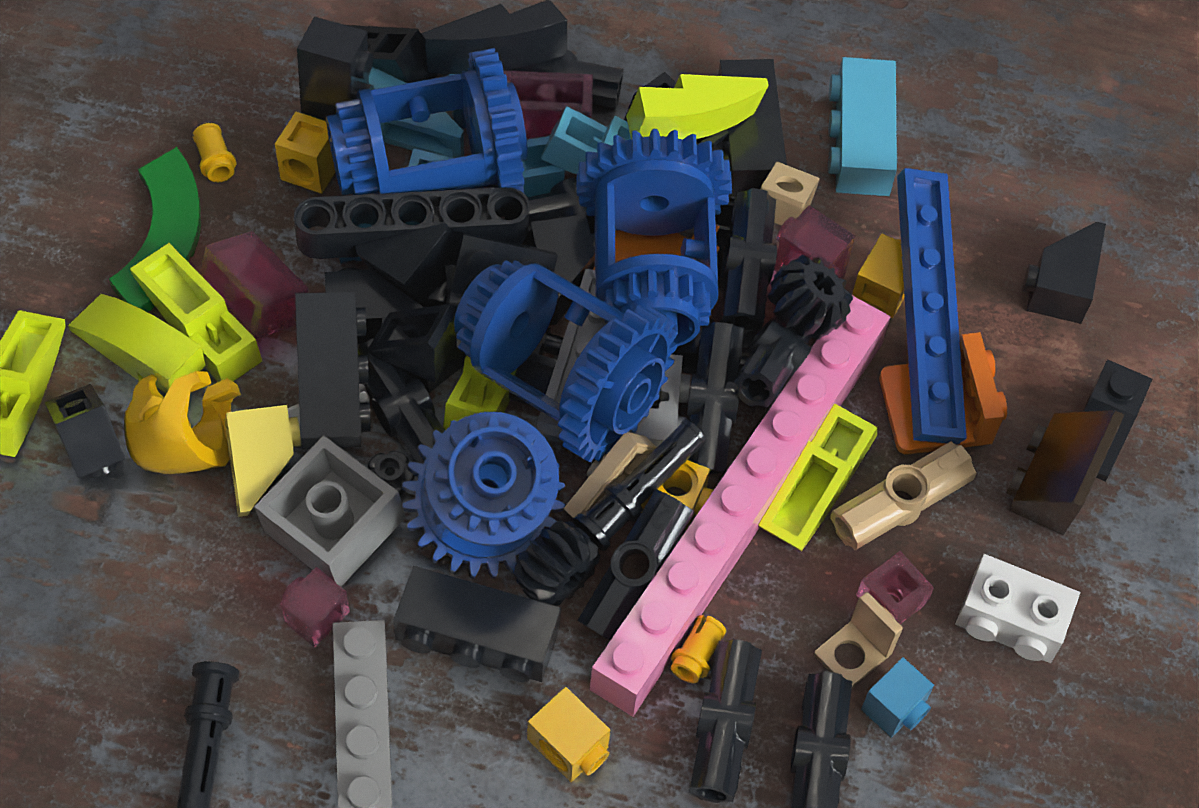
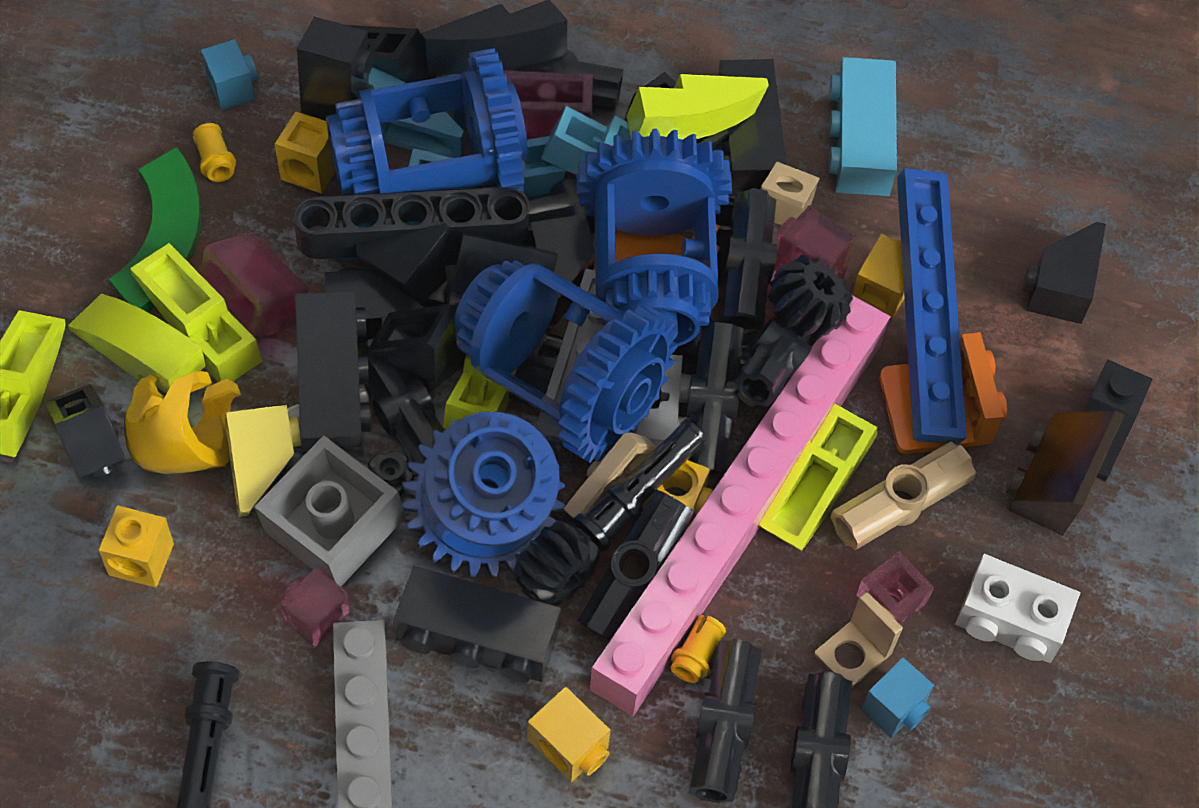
none -> yellow brick [99,505,174,588]
none -> dark azure plate [201,39,258,111]

